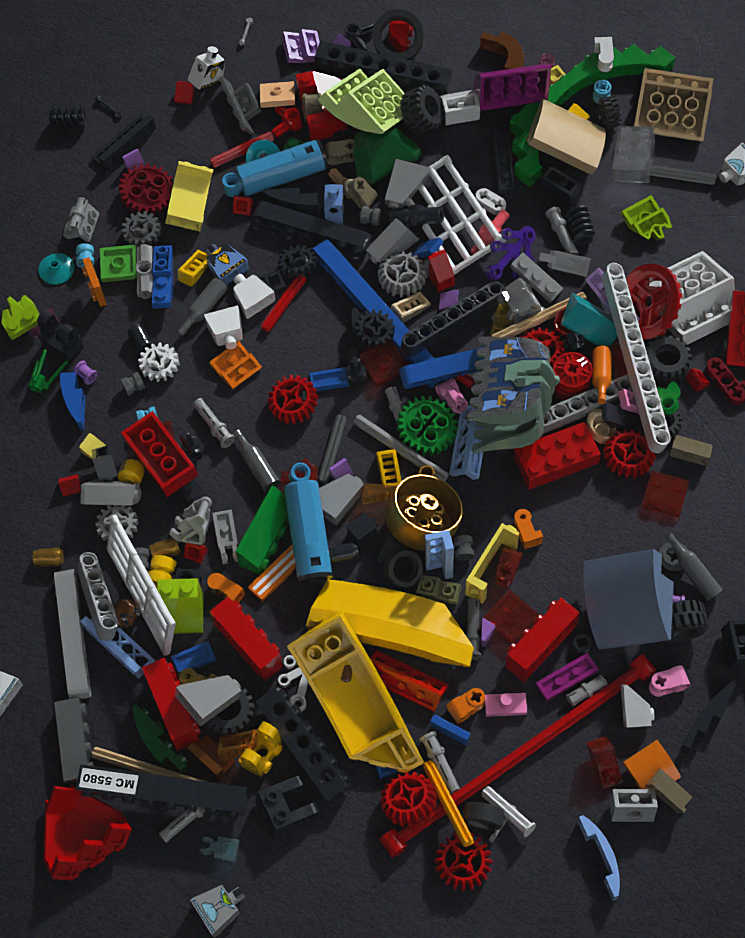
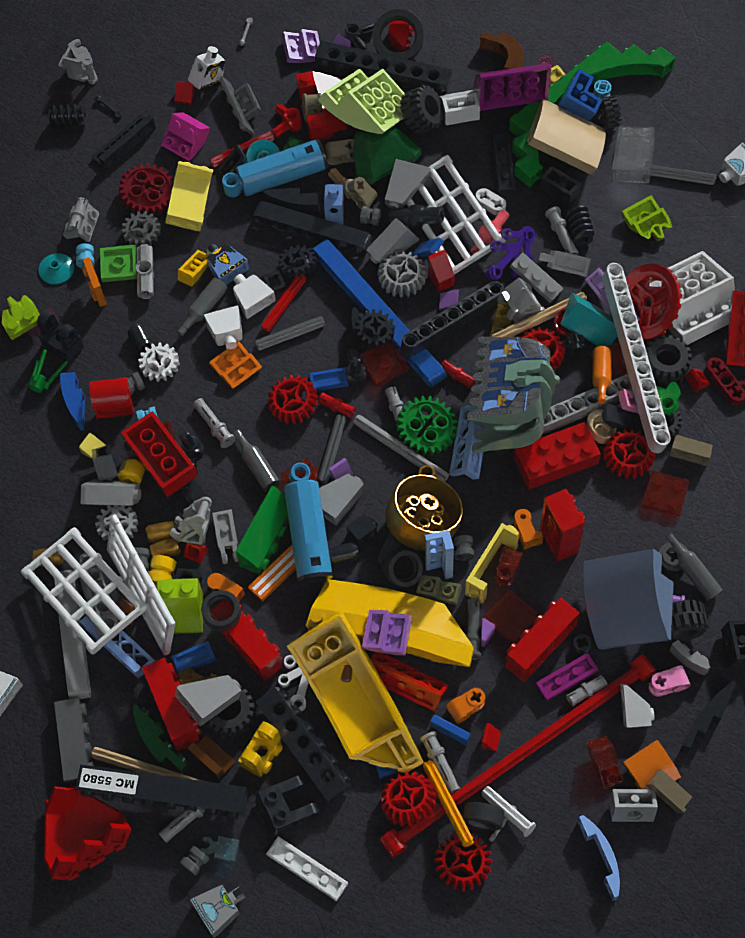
red slope [59,474,81,497] -> none
medium lavender bush [73,361,98,385] -> none
medium lavender slope [122,149,146,171] -> none
blue slope [152,245,173,308] -> none
clear orange slope [217,729,258,762] -> none
red slope [233,195,253,215] -> none
light nougat plate [260,81,295,108] -> none
clear orange slope [362,483,397,504] -> none
yellow slope [376,449,402,490] -> none
tan slope [390,292,431,324] -> none
blue beam [399,347,485,389] -> none
bright pink piece [435,378,468,414] -> none
bright pink tile [485,693,527,717] -> none
red wheel [553,352,593,401] -> none
white leg [593,37,614,72] -> none
tan slope [633,68,713,142] -> none
none -> white door [21,527,148,654]
none -> light grey piece [58,39,98,84]
none -> red brick [90,377,134,419]
none -> pearl gold piece [146,521,174,543]
none -> dark pink slope [161,113,211,161]
none -> dark grey wheel [180,846,209,876]
none -> black tyre [201,590,241,631]
none -> black slope [217,145,248,178]
none -> dark grey axle [255,316,325,350]
none -> white tile [266,836,349,902]
none -> red pin [318,392,356,418]
none -> medium lavender slope [362,610,412,656]
none -> red slope [481,723,501,751]
none -> red brick [540,489,586,562]
none -> blue brick [558,69,602,121]
none -> light grey slope [669,640,710,675]

